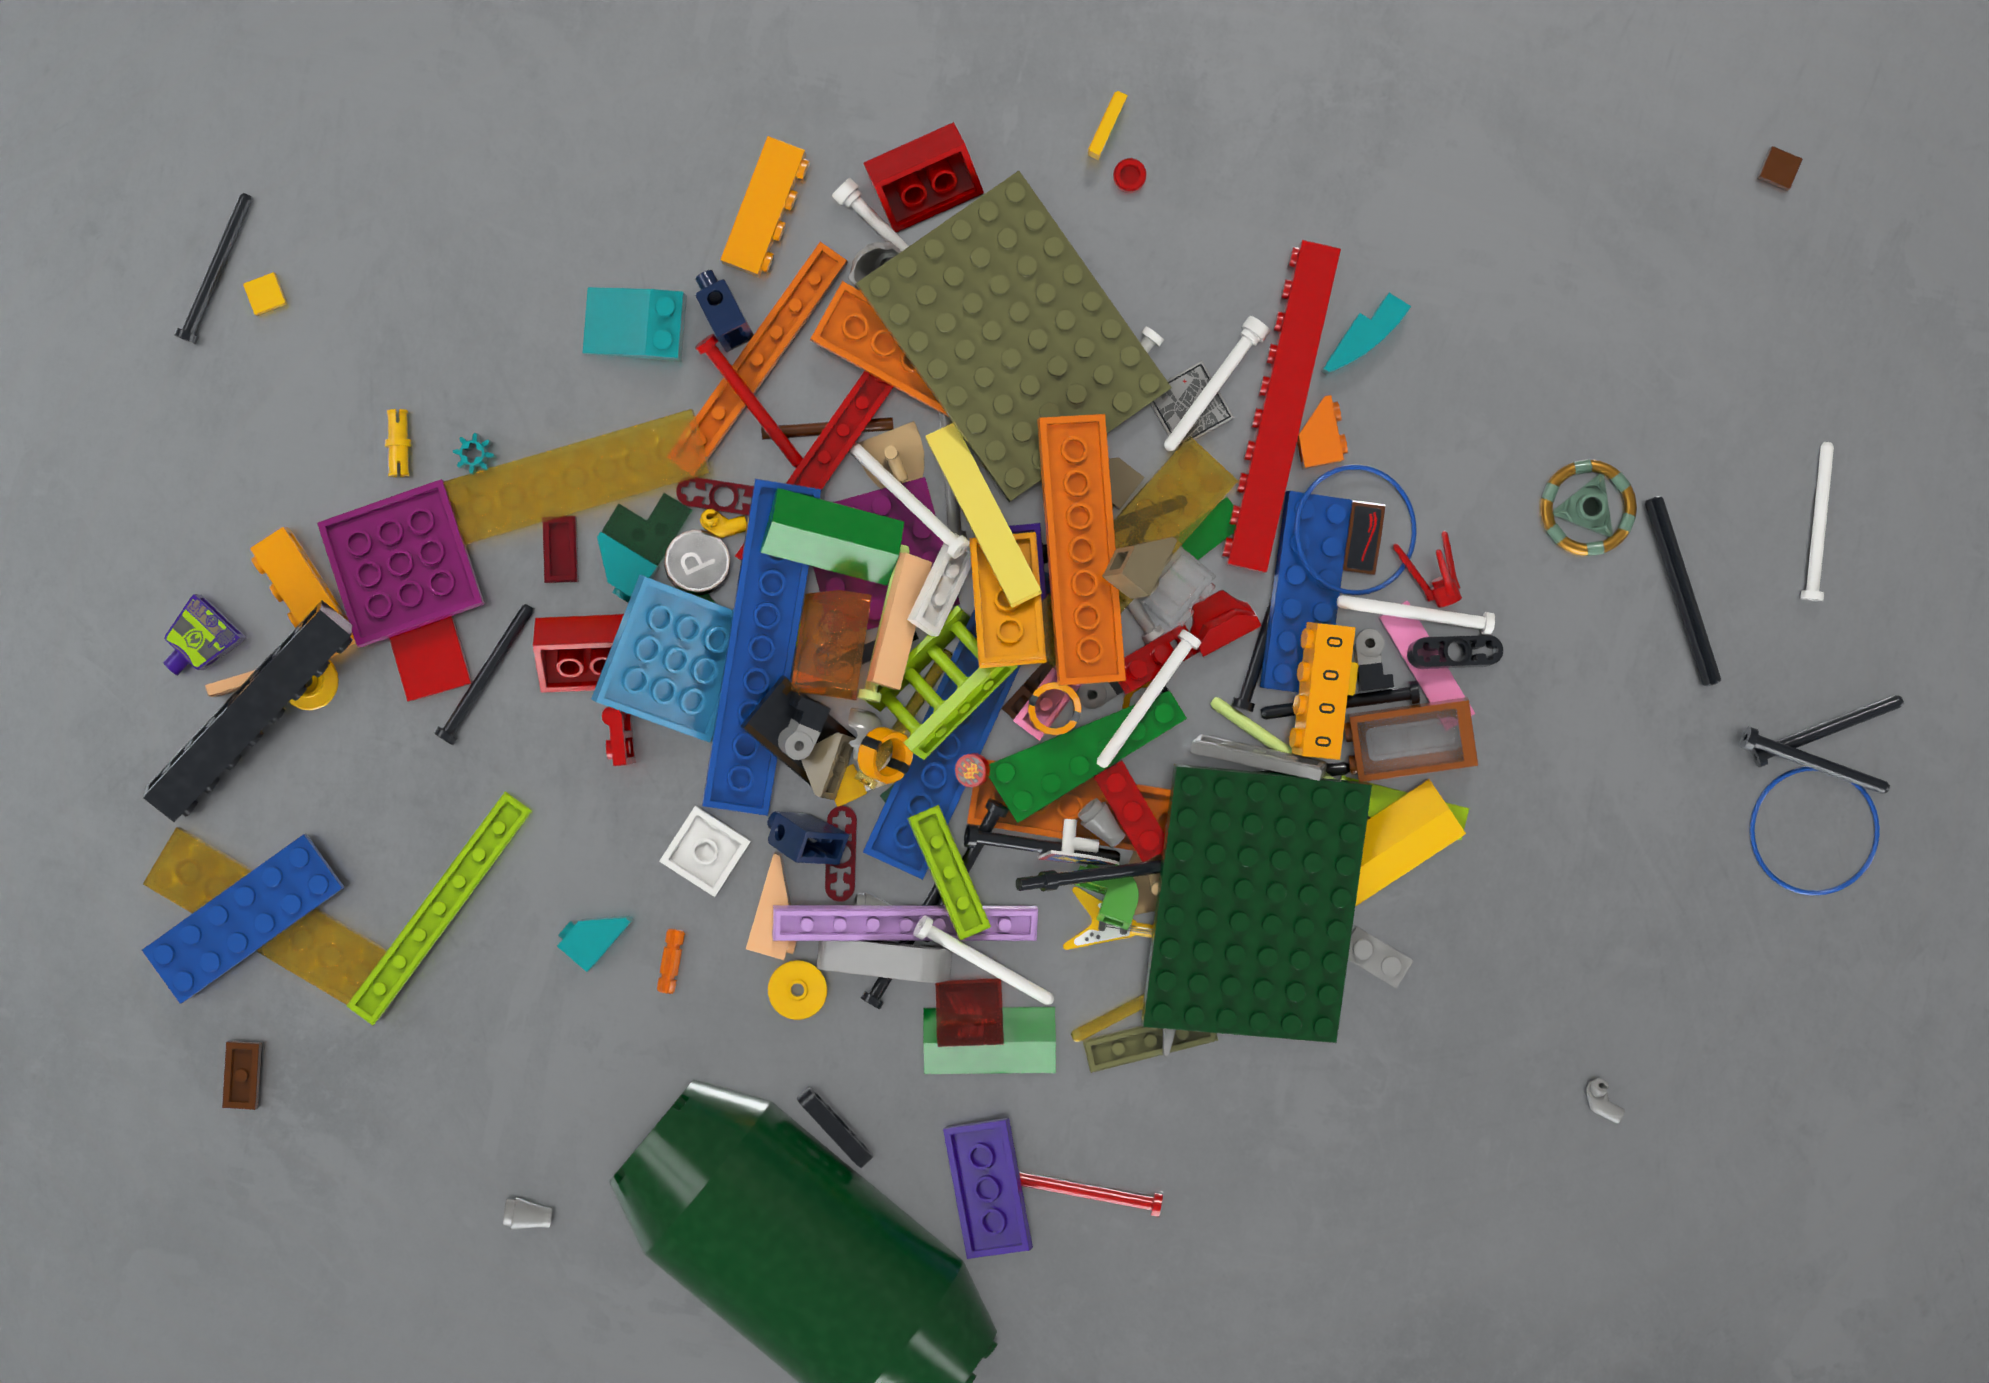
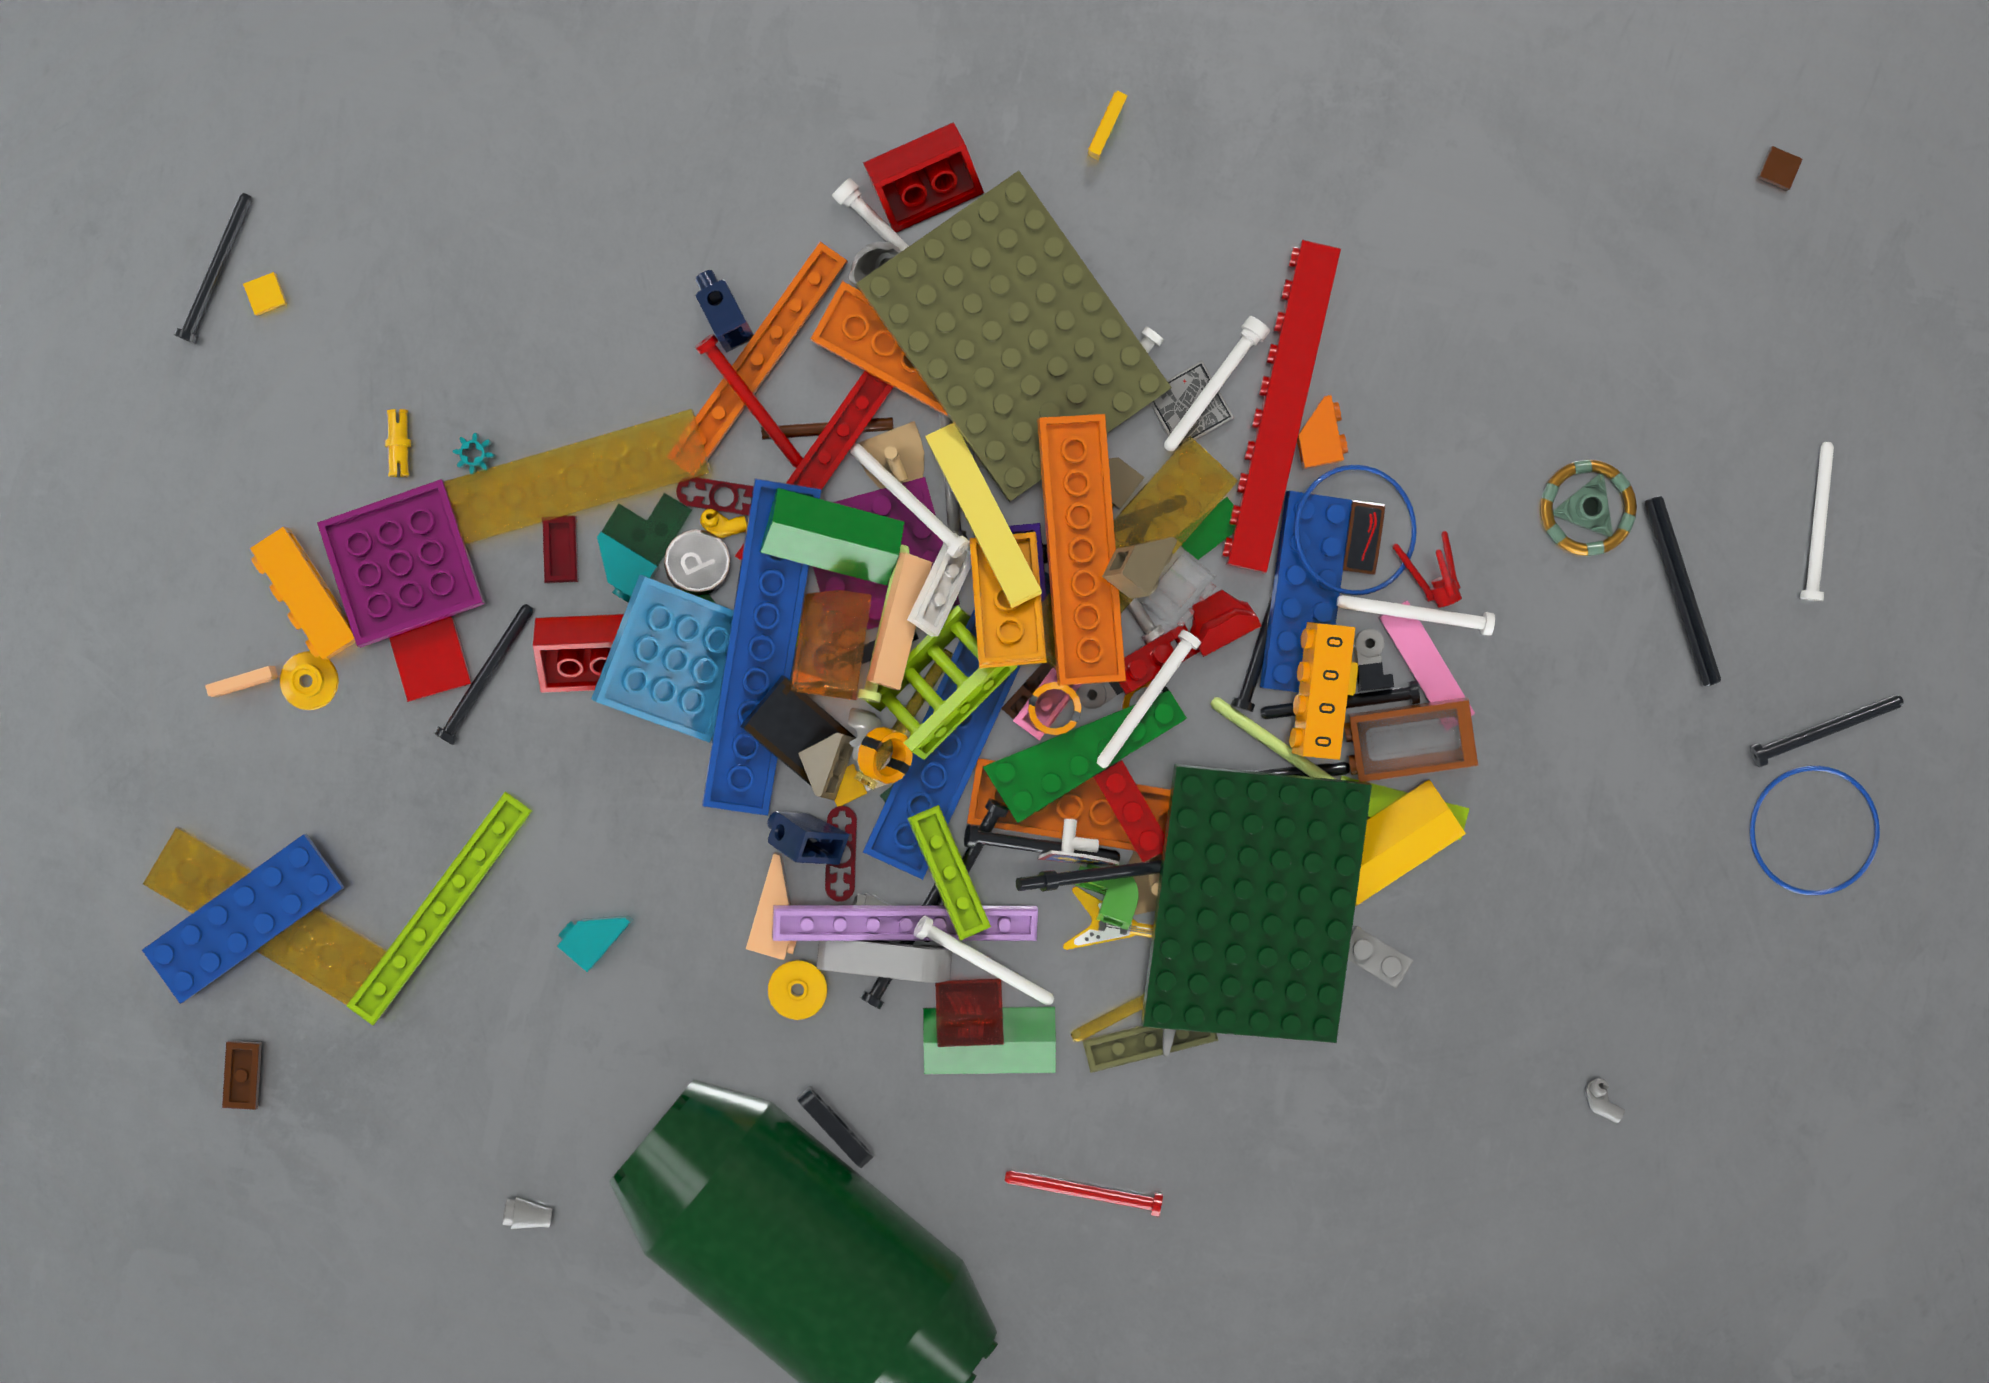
black brick [143,600,353,822] -> none
torso [163,594,246,676] -> none
teal slope [582,287,687,362] -> none
red plate [602,707,636,766] -> none
orange axle [657,929,685,994] -> none
white plate [659,805,751,897] -> none
light orange brick [720,136,810,278] -> none
leg [778,691,831,760] -> none
dark purple plate [943,1118,1033,1259] -> none
tile [955,753,990,787] -> none
light grey cone [1078,798,1126,848] -> none
red tile [1113,158,1146,193] -> none
light grey tile [1190,734,1327,781] -> none
teal slope [1321,292,1411,375] -> none
black beam [1407,635,1503,669] -> none
black bar [1740,726,1890,794] -> none

